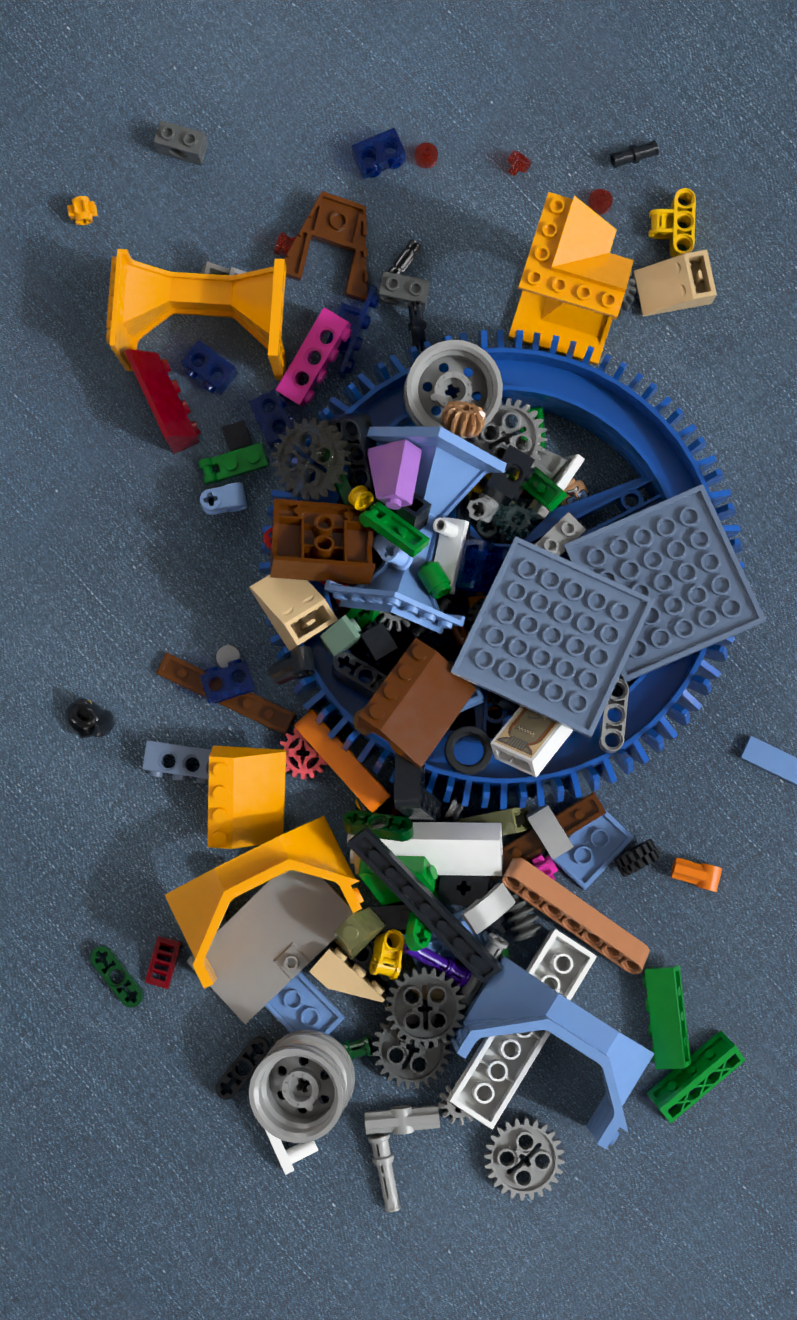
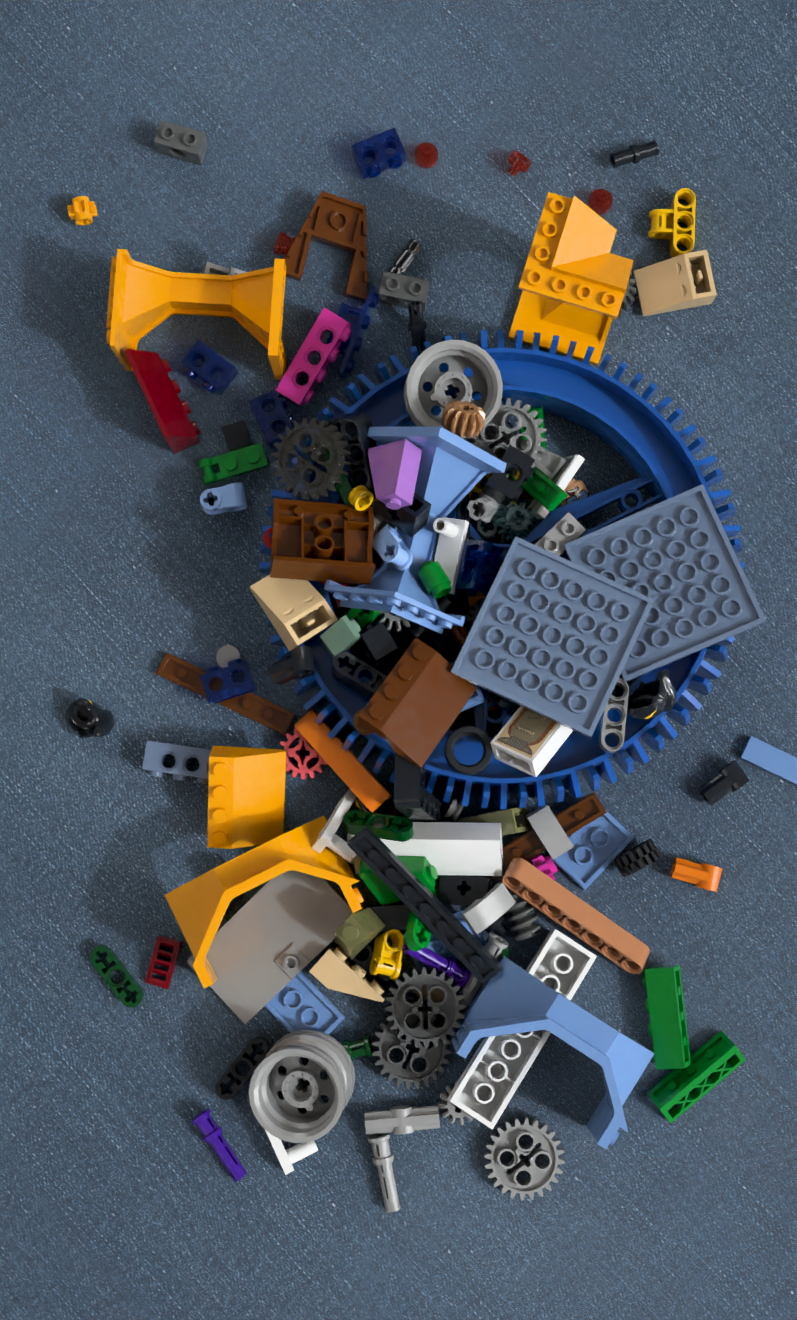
green plate [359,502,430,558] -> none
none -> dark purple pin [191,1108,247,1182]
none -> white piece [312,789,356,862]
none -> black hair [627,669,677,720]
none -> black piece [698,760,750,806]

